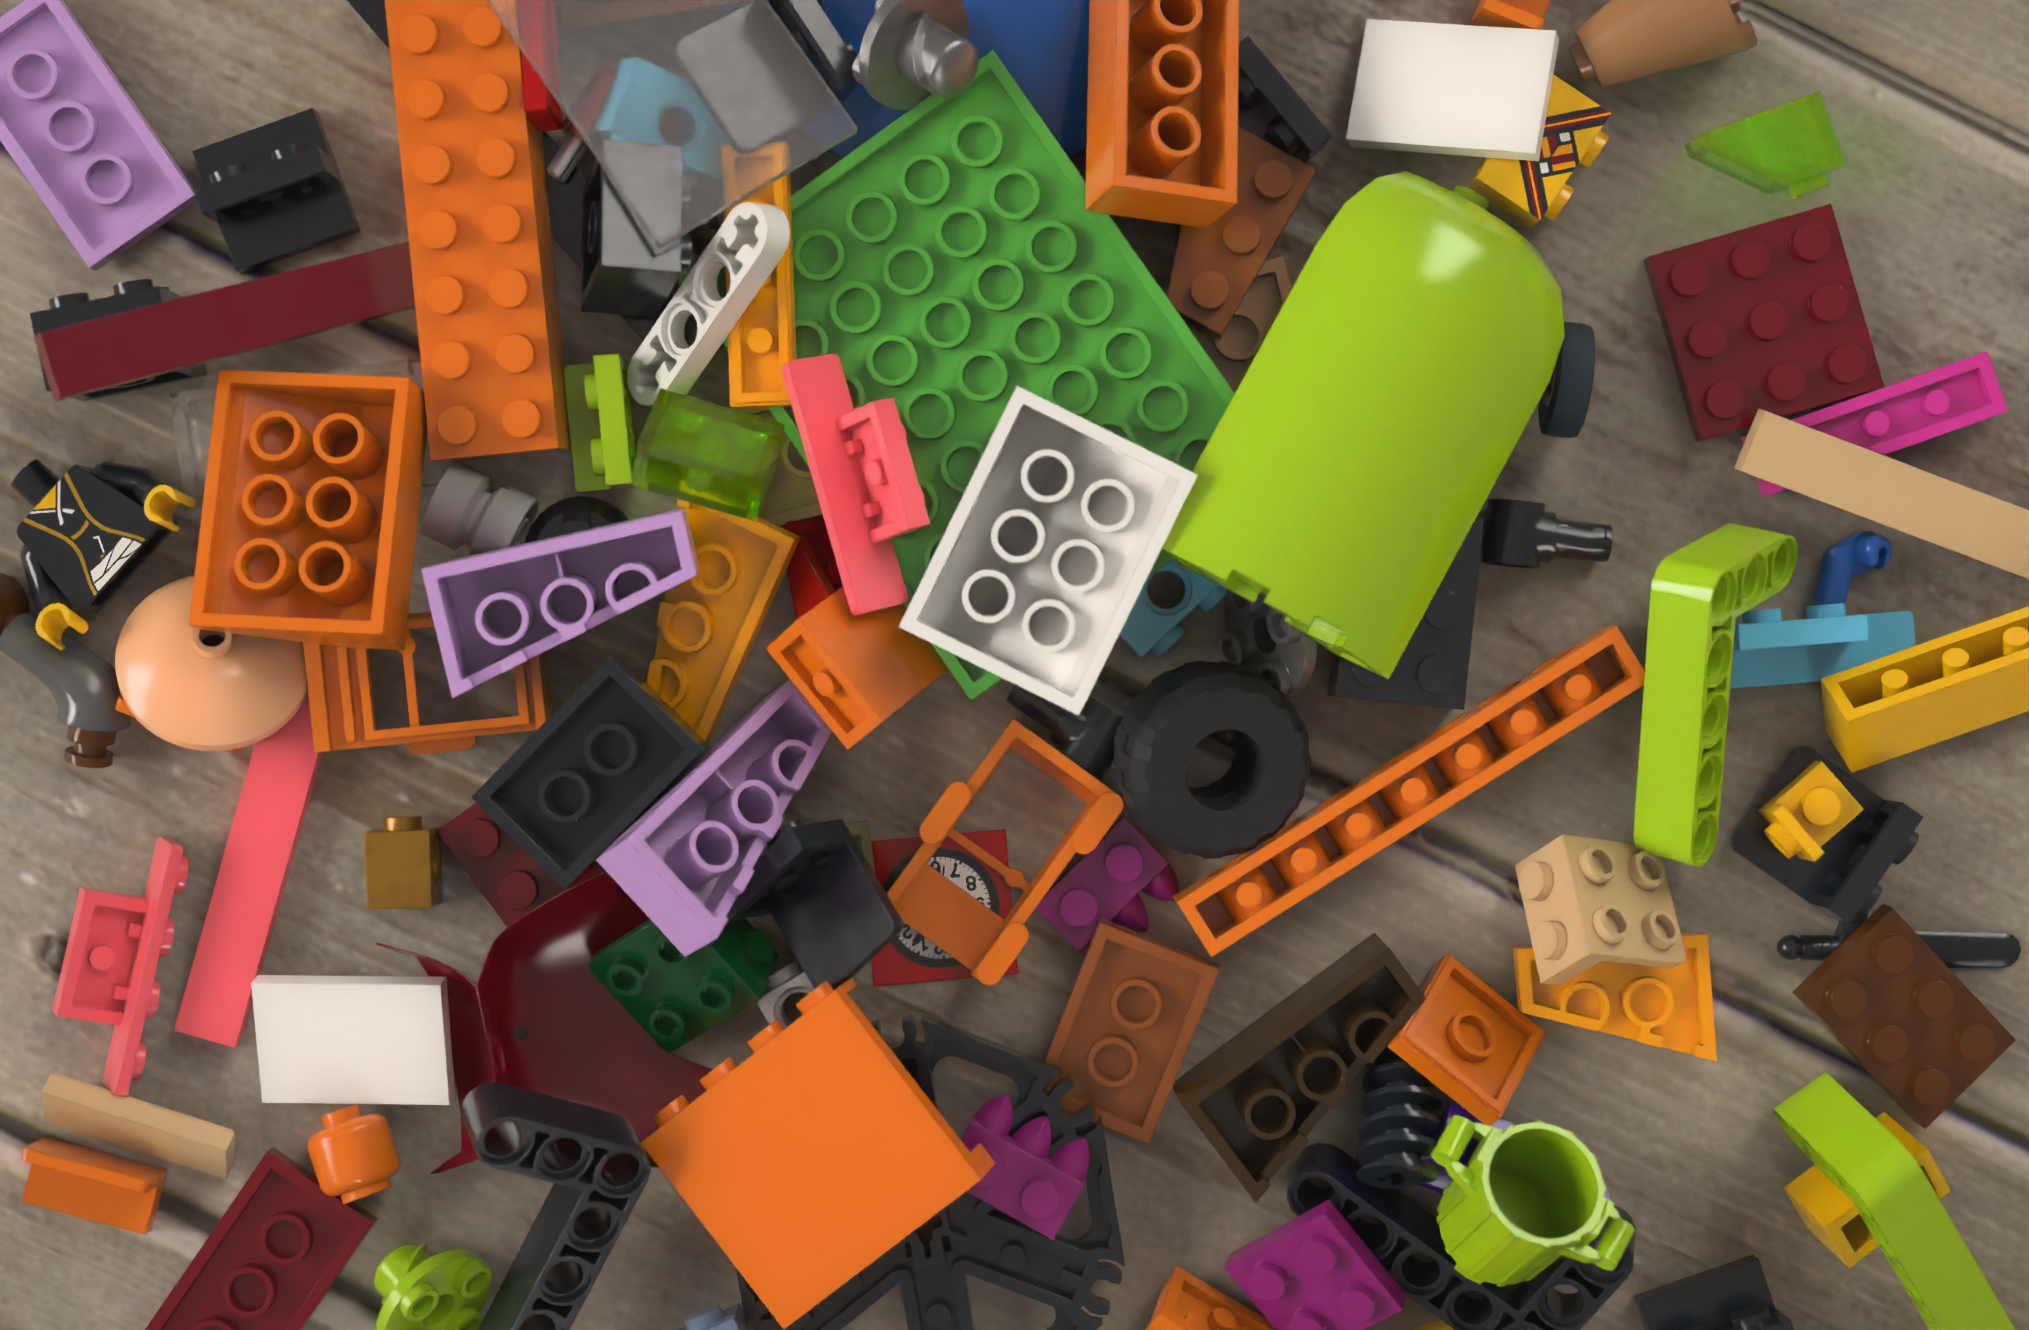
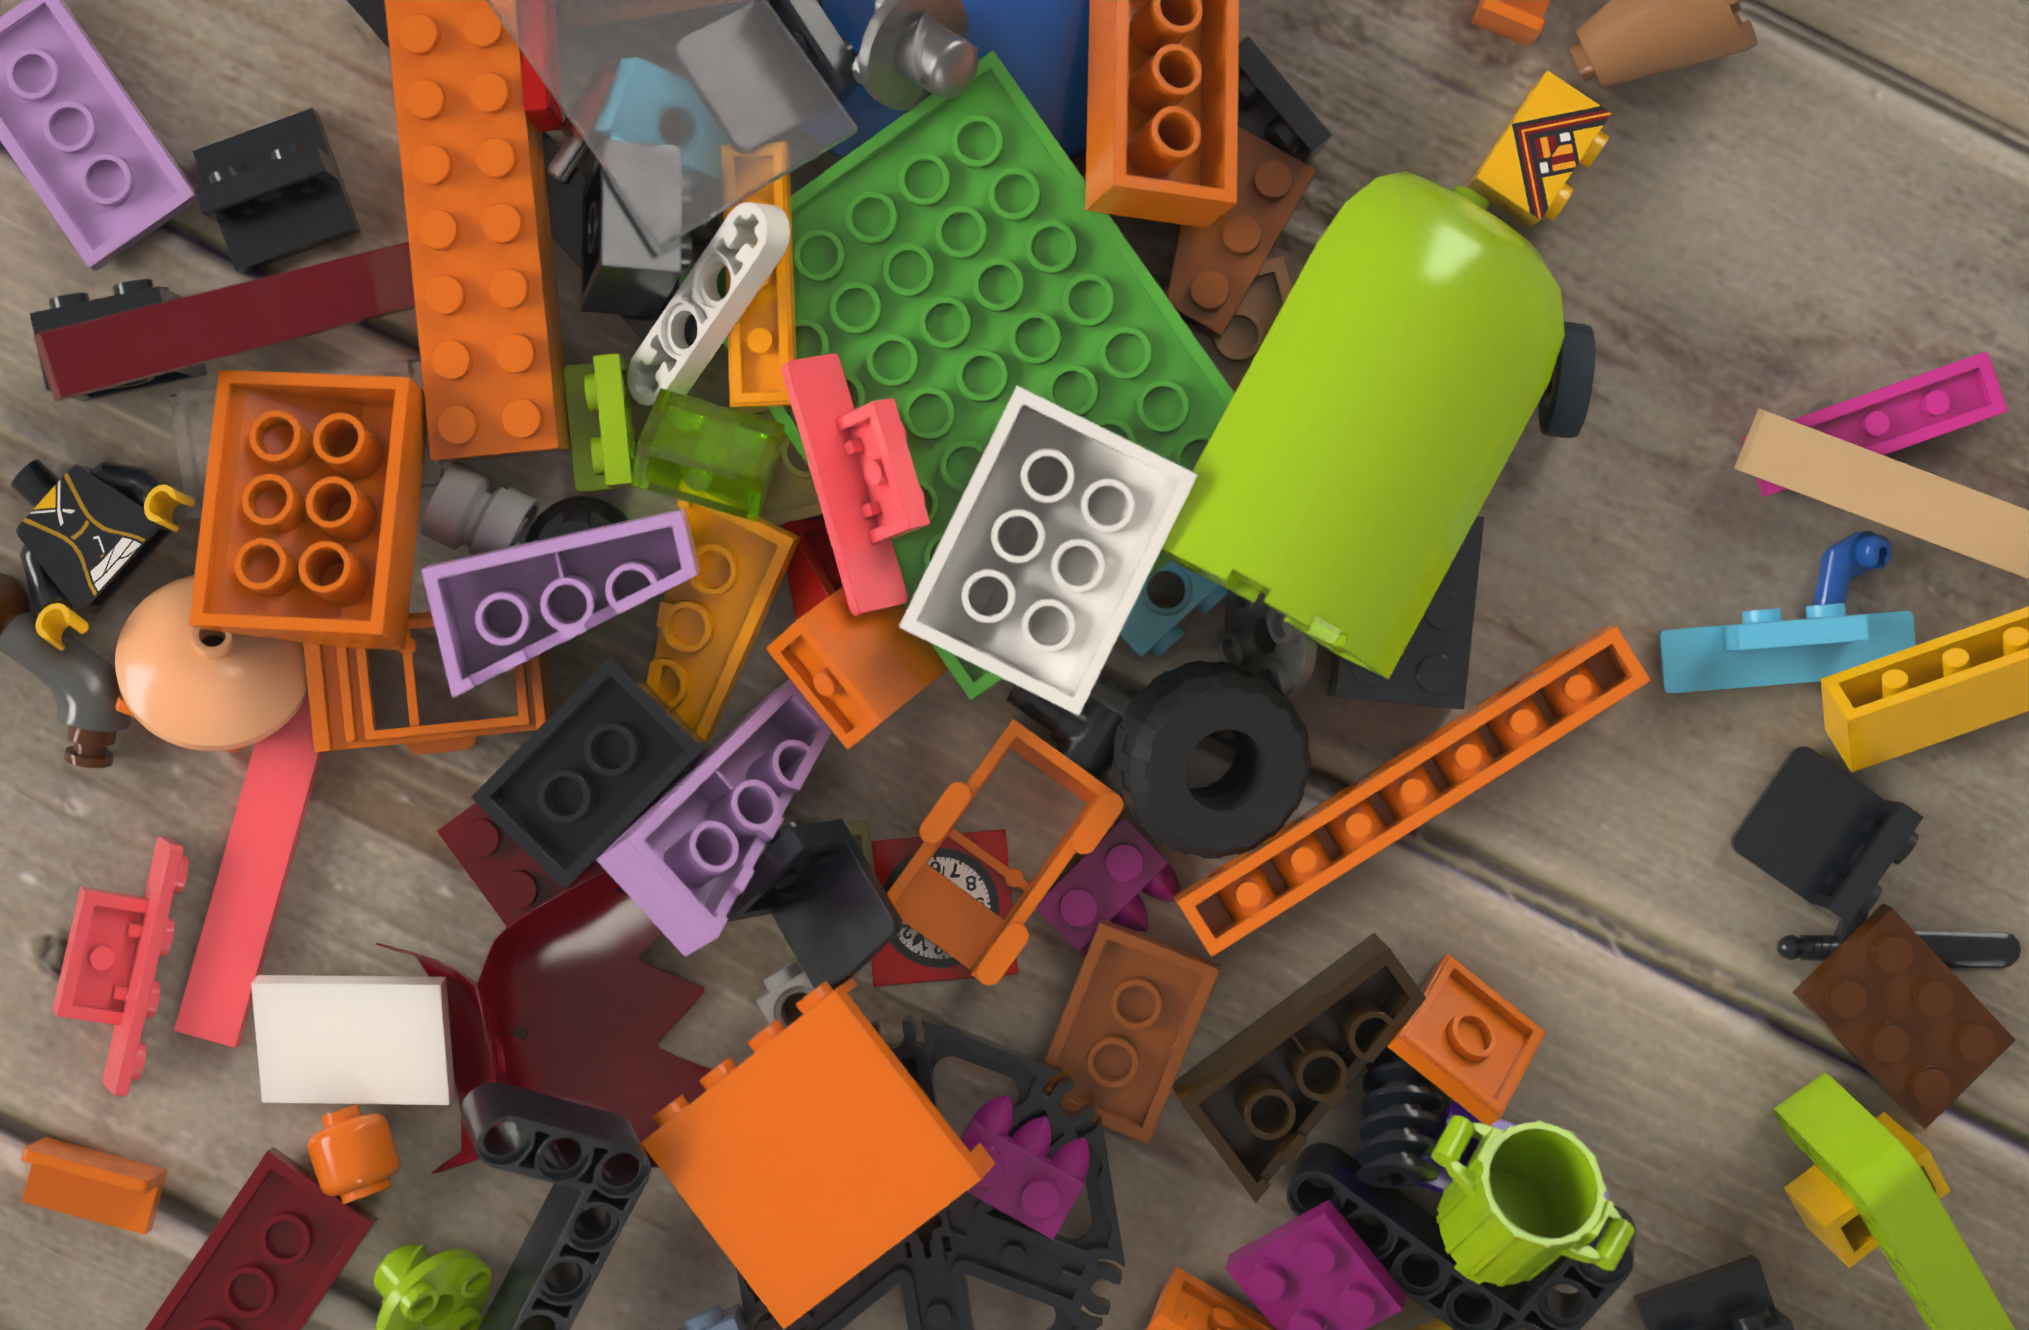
tan tile [41,1073,235,1180] -> none
pearl gold brick [365,816,443,910] -> none
dark green bracket [589,919,779,1051] -> none
white tile [1346,19,1559,161] -> none
black pin [1482,499,1613,568] -> none
light orange wing [1513,932,1717,1062] -> none
tan bracket [1515,834,1686,985] -> none
lime beam [1633,523,1798,868] -> none
dark red plate [1643,204,1884,441] -> none
clear neon green slope [1685,92,1845,199] -> none
yellow bracket [1758,760,1864,862] -> none

